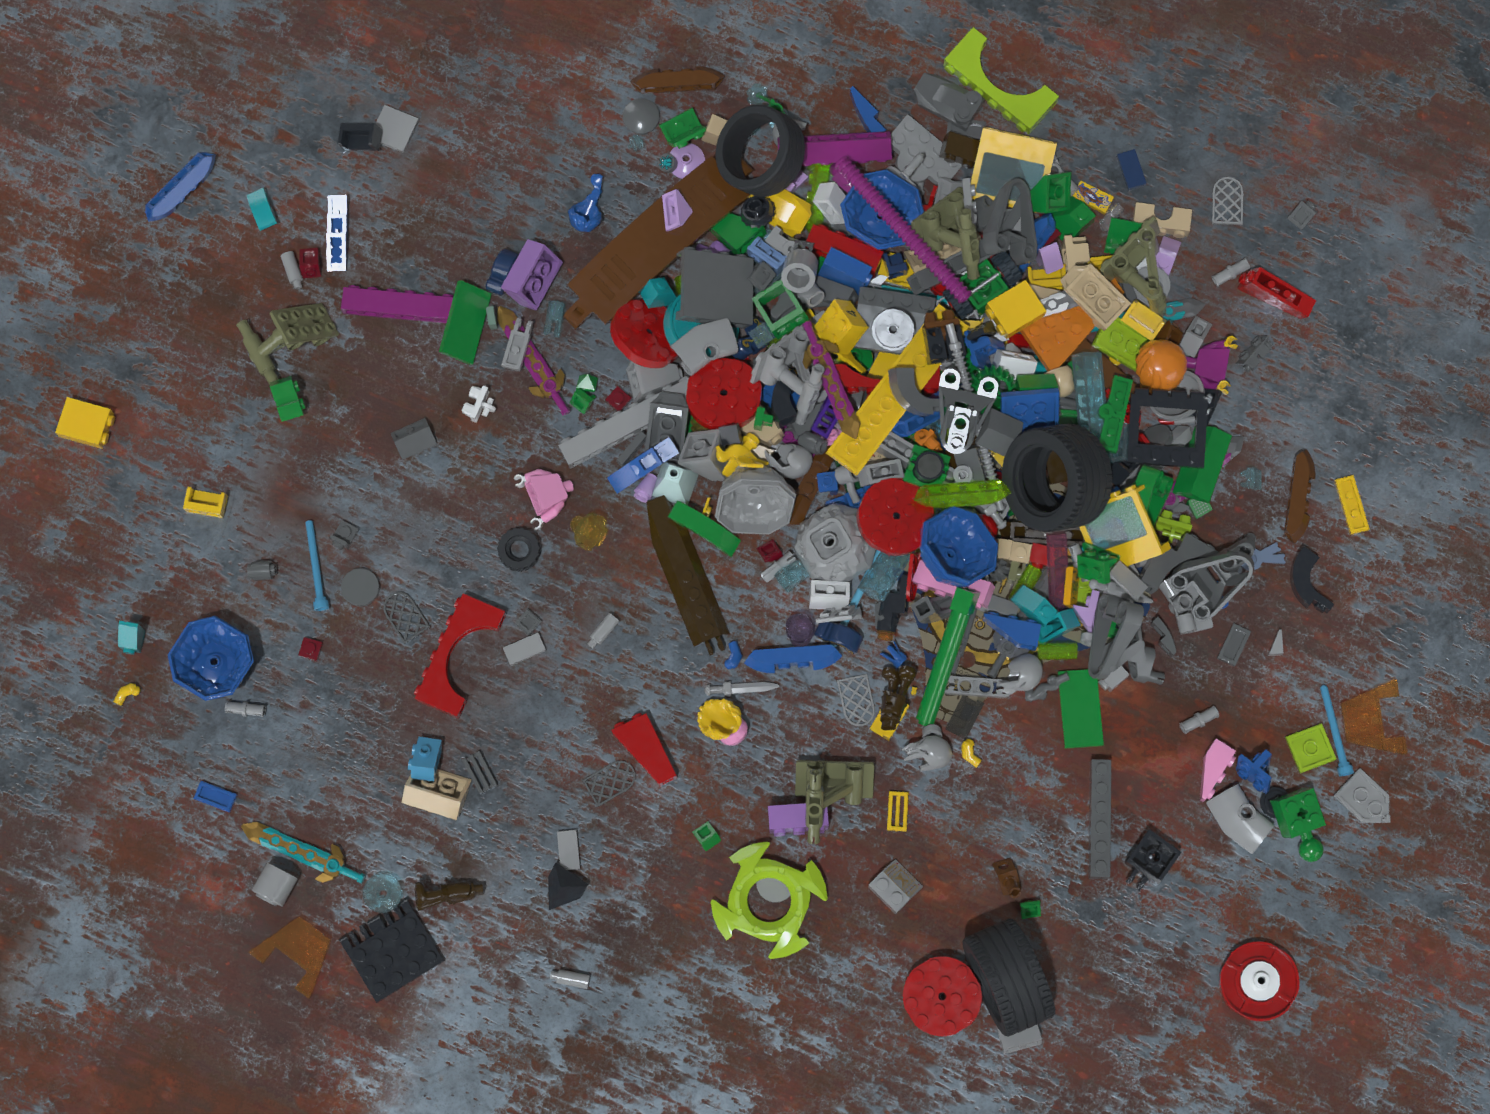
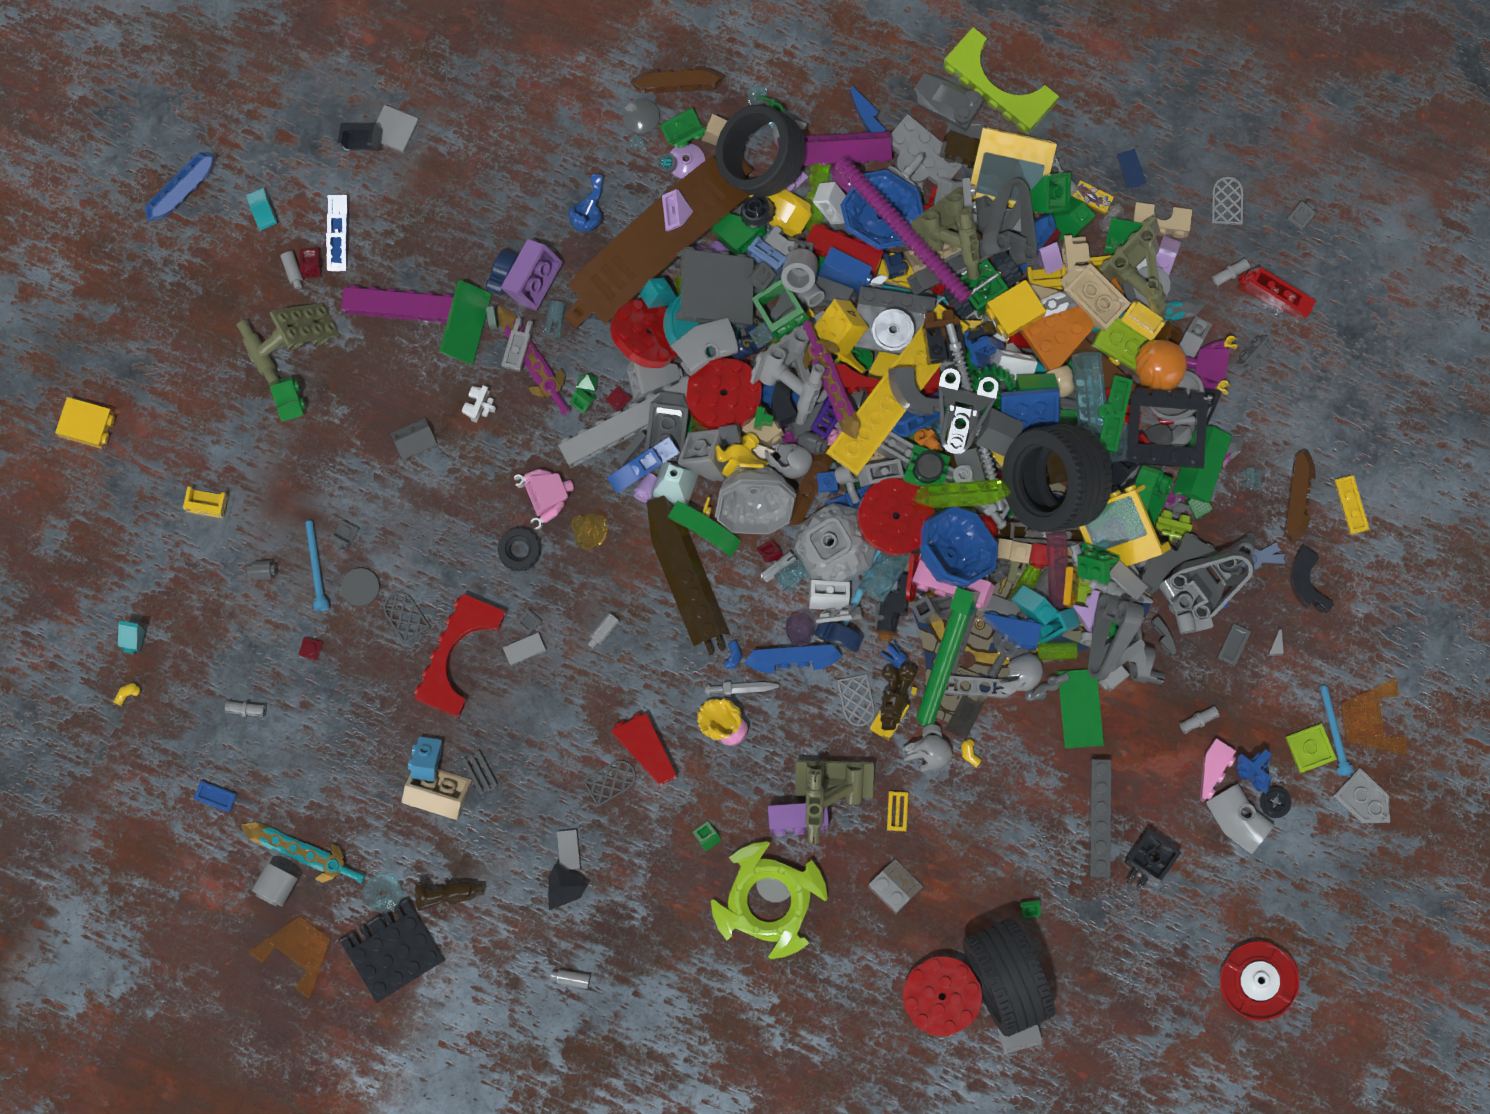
blue rock [168,616,254,701] -> none
reddish brown bracket [992,858,1021,898] -> none
green brick [1270,787,1326,862] -> none

